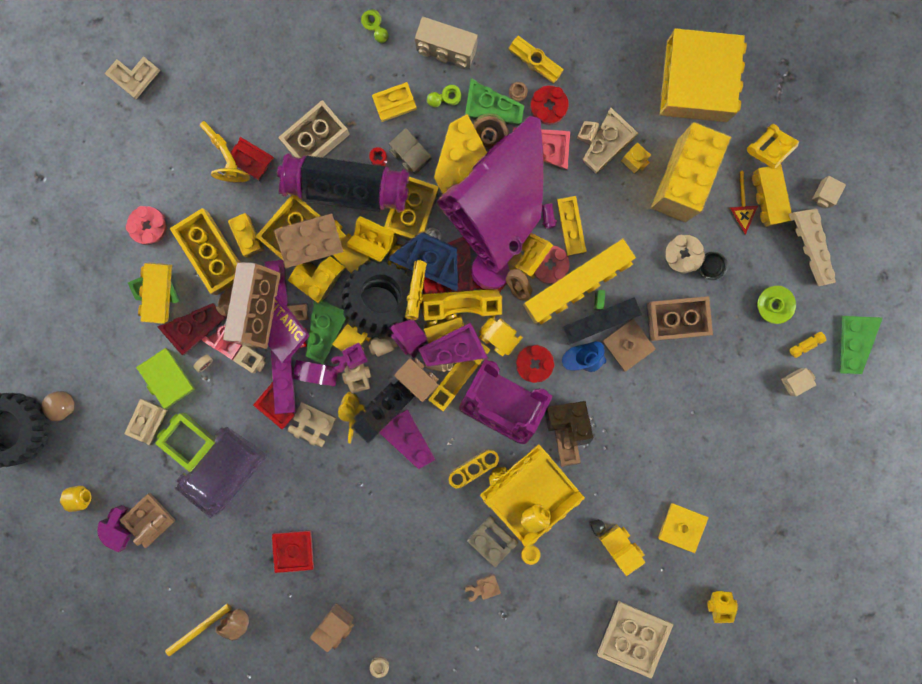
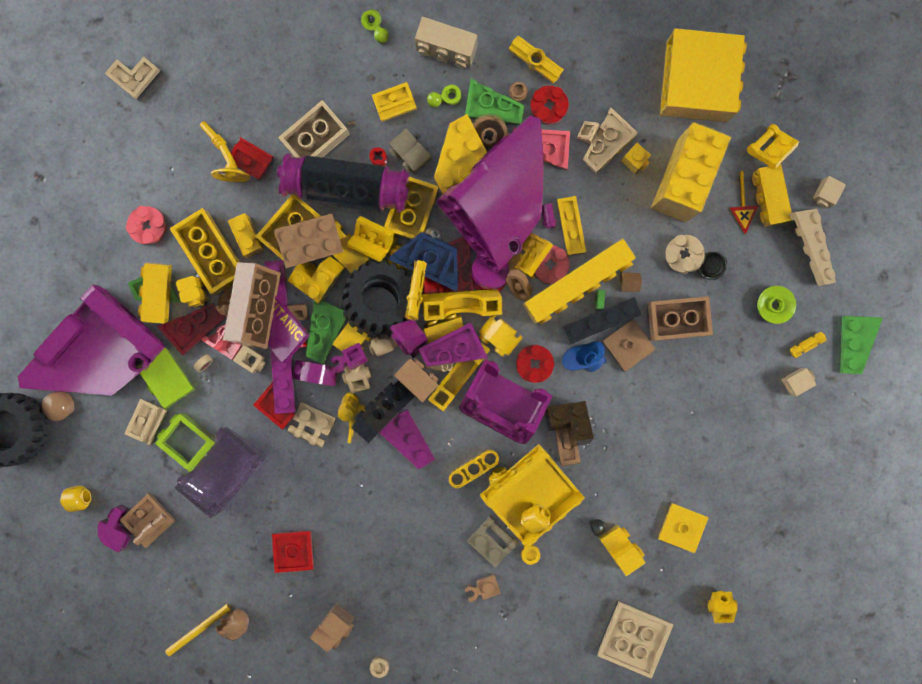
none -> magenta panel [17,284,166,396]
none -> yellow brick [176,276,210,308]
none -> medium nougat slope [620,272,642,292]

